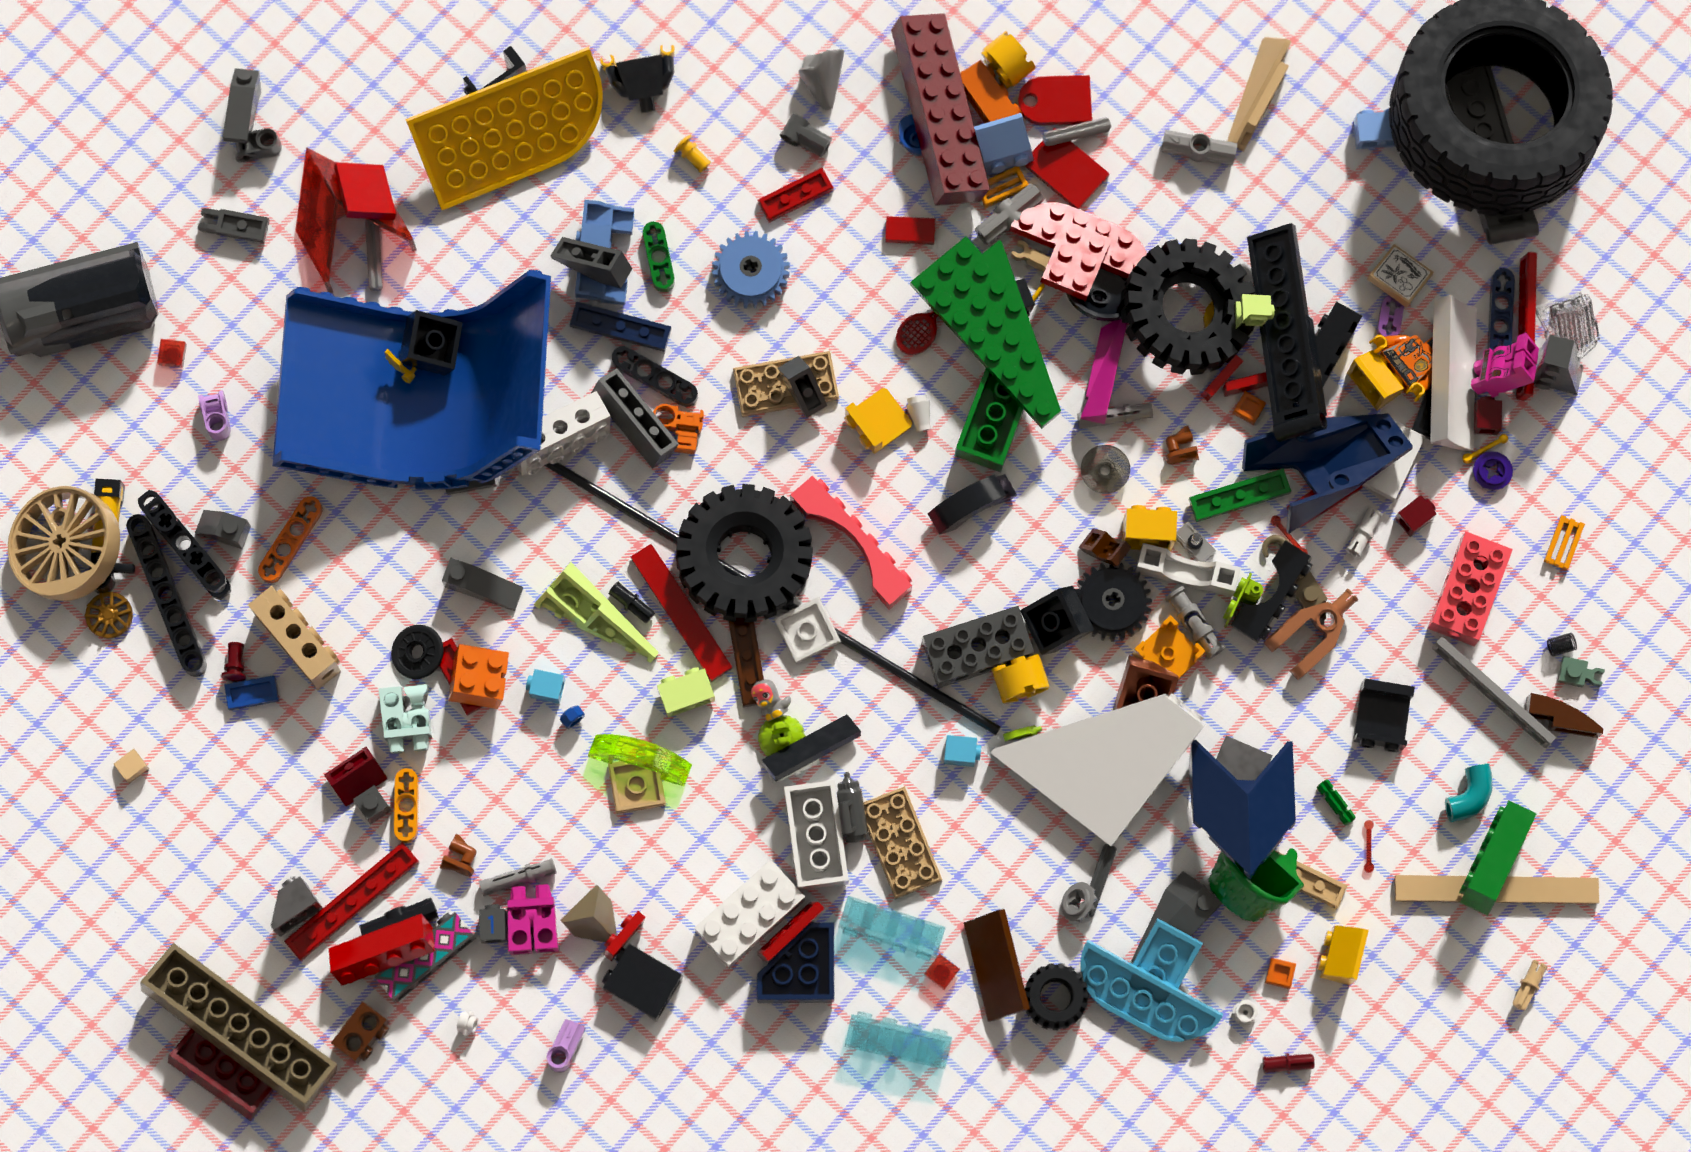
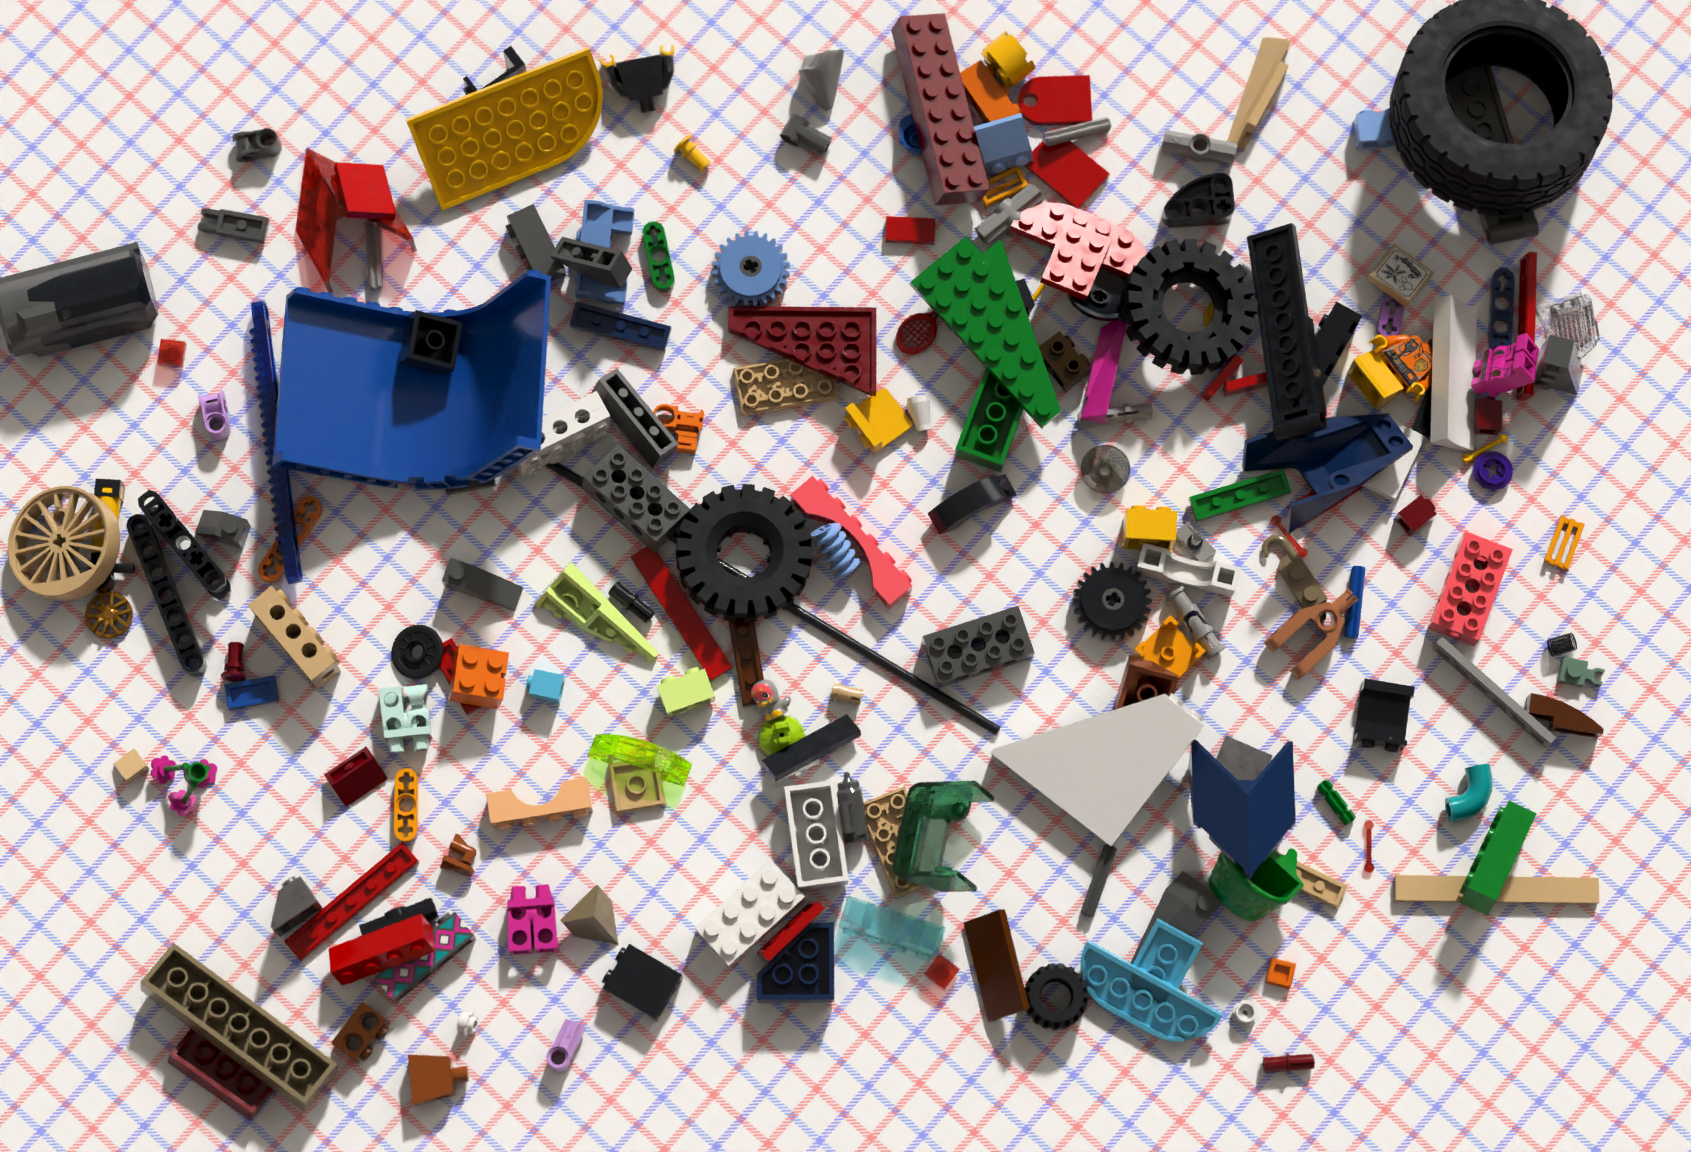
dark grey slope [223,68,261,144] -> none
dark grey brick [353,785,392,825] -> none
yellow piece [385,349,417,384] -> none
light grey pin [479,858,557,896] -> none
dark grey brick [479,905,507,944] -> none
blue tile [560,705,585,729] -> none
red plate [604,911,646,961] -> none
black beam [612,346,698,407] -> none
red tile [757,168,834,223] -> none
white tile [774,597,841,664] -> none
dark grey slope [778,356,828,418] -> none
clear light blue brick [845,1011,952,1070] -> none
medium azure brick [944,735,981,767] -> none
yellow brick [992,654,1050,704] -> none
lime piece [1003,725,1042,742] -> none
tan bar [1011,240,1050,272] -> none
black brick [1020,586,1095,655] -> none
light grey gear [1061,882,1098,922] -> none
reddish brown slope [1078,528,1132,566] -> none
dark orange piece [1165,426,1199,464] -> none
lime hinge [1223,572,1263,628] -> none
black arch [1231,540,1313,643] -> none
orange tile [1232,391,1266,425] -> none
yellowish green window [1235,294,1275,329] -> none
yellow slope [1318,925,1369,985] -> none
white pin [1346,507,1382,557] -> none
tan axle [1513,960,1548,1011] -> none
none -> dark pink plant [150,755,217,817]
none -> clear blue gear [249,300,303,584]
none -> dark orange torso [408,1055,469,1106]
none -> light nougat arch [486,777,593,830]
none -> dark grey brick [505,204,566,281]
none -> dark grey brick [582,444,690,553]
none -> dark red wing [728,306,876,396]
none -> light blue piece [811,523,860,579]
none -> tan pin [830,682,863,705]
none -> clear green windscreen [893,781,994,892]
none -> dark brown brick [1039,331,1090,393]
none -> black beam [1162,173,1235,228]
none -> blue axle [1344,566,1366,639]

